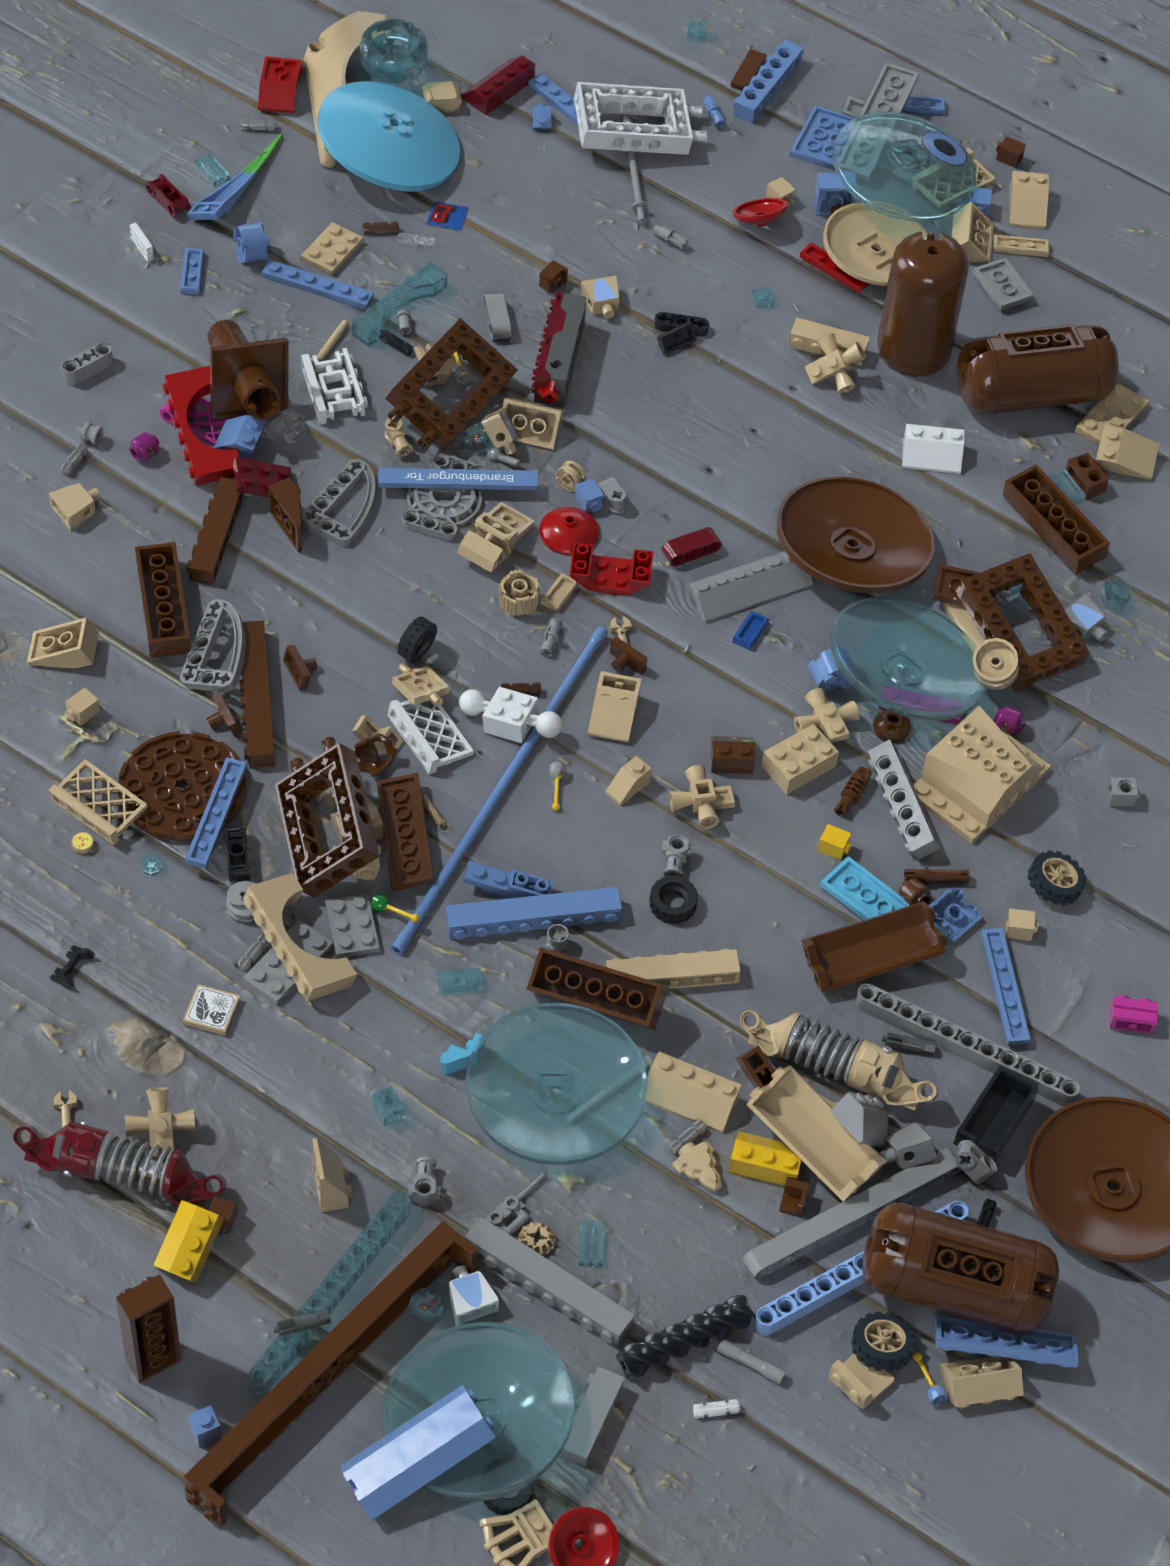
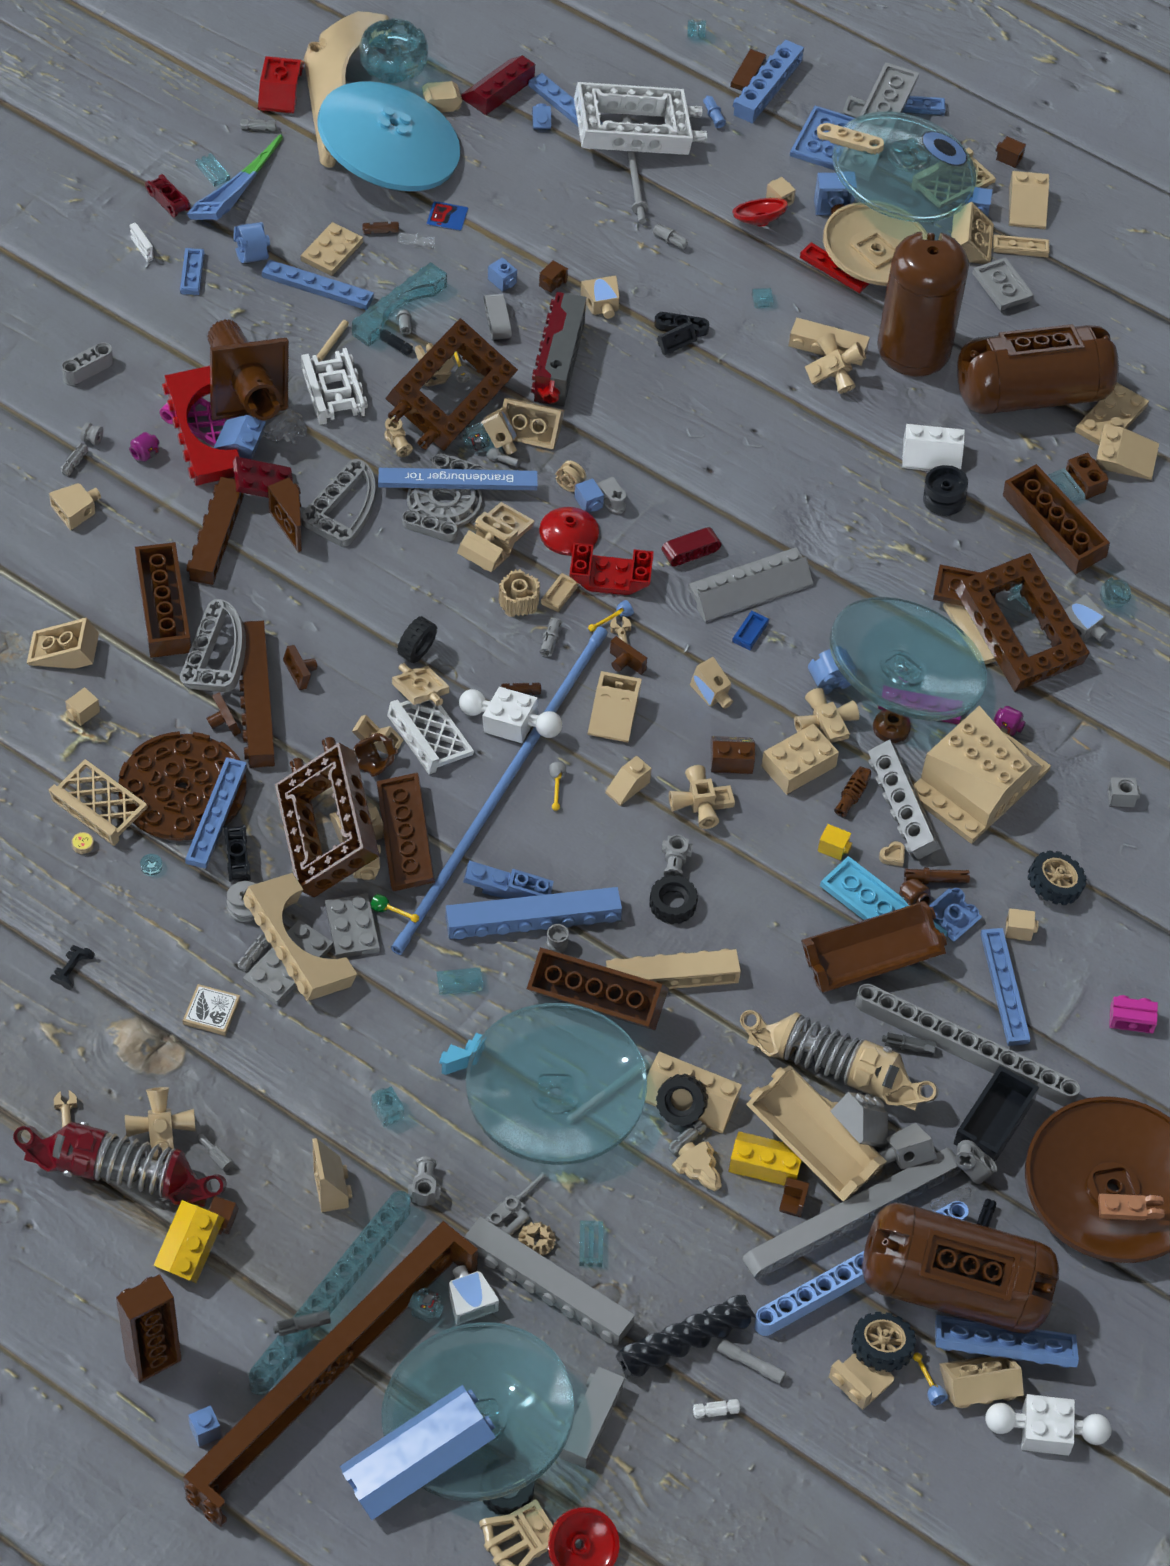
tan piece [422,791,449,832] -> none
reddish brown slope [735,1046,775,1089] -> none
reddish brown dish [776,477,935,593] -> none
tan wheel [973,638,1019,690] -> none
none -> light grey axle [197,1134,234,1171]
none -> medium blue brick [488,257,517,292]
none -> hinge [588,600,634,632]
none -> black tyre [656,1074,708,1126]
none -> tan torso [690,657,733,709]
none -> tan plate [817,123,884,155]
none -> tan tile [879,841,905,867]
none -> black wheel [923,465,968,516]
none -> white brick [985,1394,1112,1456]
none -> nougat hinge [1098,1194,1165,1220]

